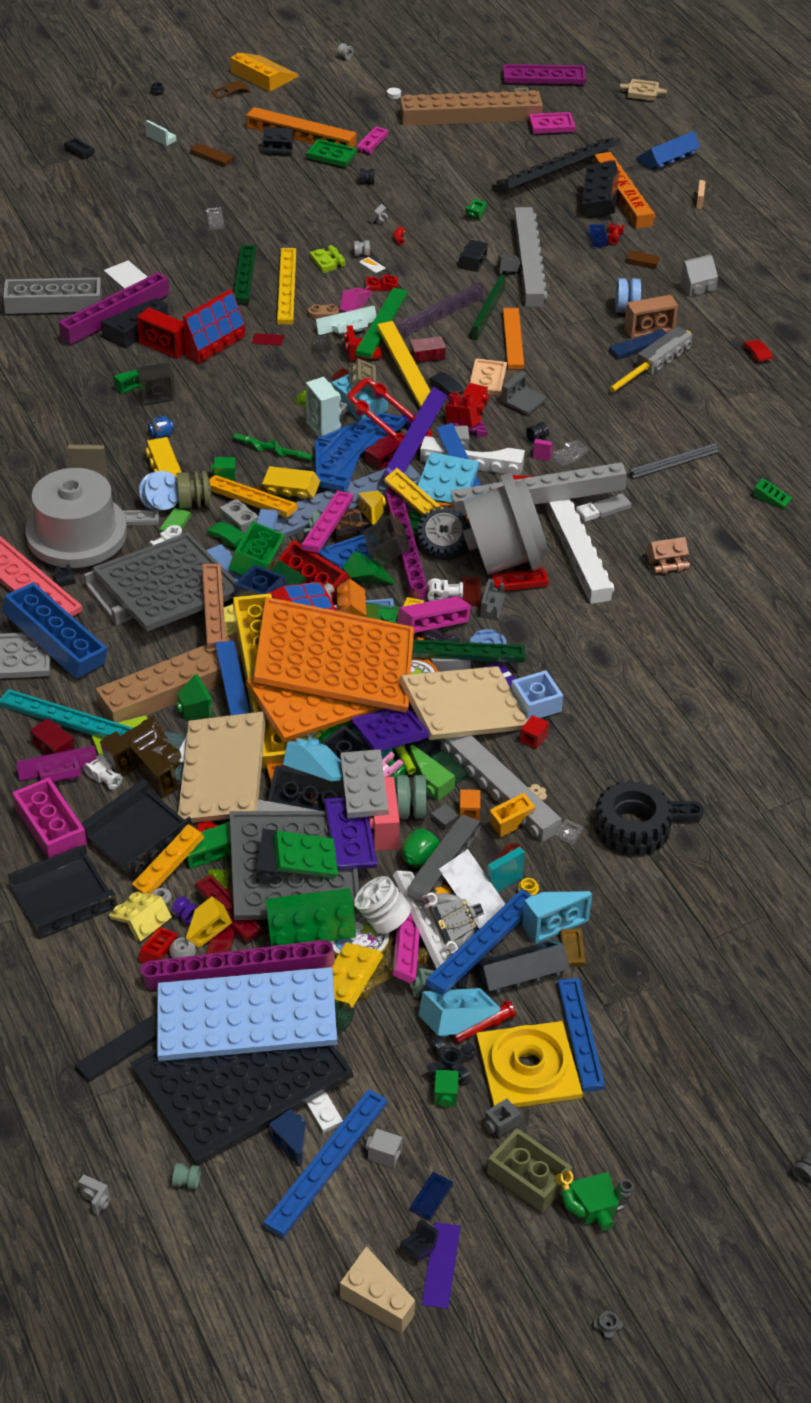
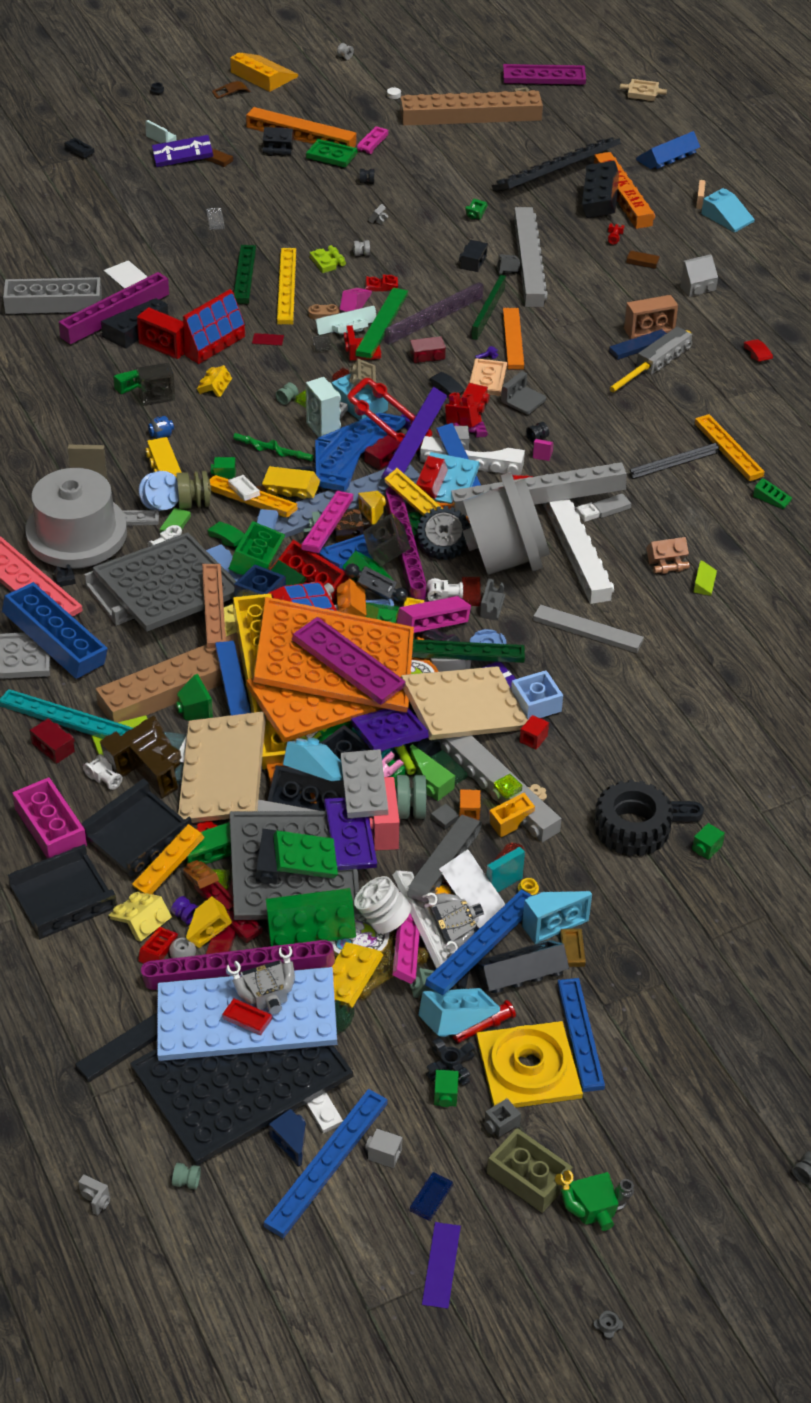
magenta bracket [16,746,96,783] -> none
light grey plate [151,888,172,906] -> none
light grey brick [220,499,258,534] -> none
tan wedge [340,1246,415,1334] -> none
white sticker [359,257,385,273] -> none
yellow tile [377,321,440,413] -> none
red arm [392,226,406,245] -> none
black bracket [399,1220,439,1262] -> none
green piece [400,828,440,869] -> none
red plate [492,569,549,591] -> none
dark pink plate [529,112,575,134] -> none
clear slope [551,440,589,466] -> none
clear plate [556,819,584,845] -> none
clear blue plate [589,224,608,247] -> none
light blue wheel [615,278,641,313] -> none
none -> dark purple tile [152,135,213,167]
none -> dark orange plate [182,860,219,889]
none -> yellow bracket [197,365,232,397]
none -> red tile [222,998,272,1036]
none -> light grey torso [226,946,295,1014]
none -> white tile [228,475,260,501]
none -> sand green wheel [275,382,299,405]
none -> magenta plate [292,617,406,705]
none -> black plate [345,563,408,602]
none -> red brick [416,456,448,499]
none -> dark purple hand [475,346,498,359]
none -> clear neon green plate [494,773,523,799]
none -> light grey tile [533,605,644,653]
none -> green brick [692,823,725,860]
none -> lime slope [694,560,717,596]
none -> light orange plate [695,414,765,481]
none -> medium azure slope [701,188,755,233]

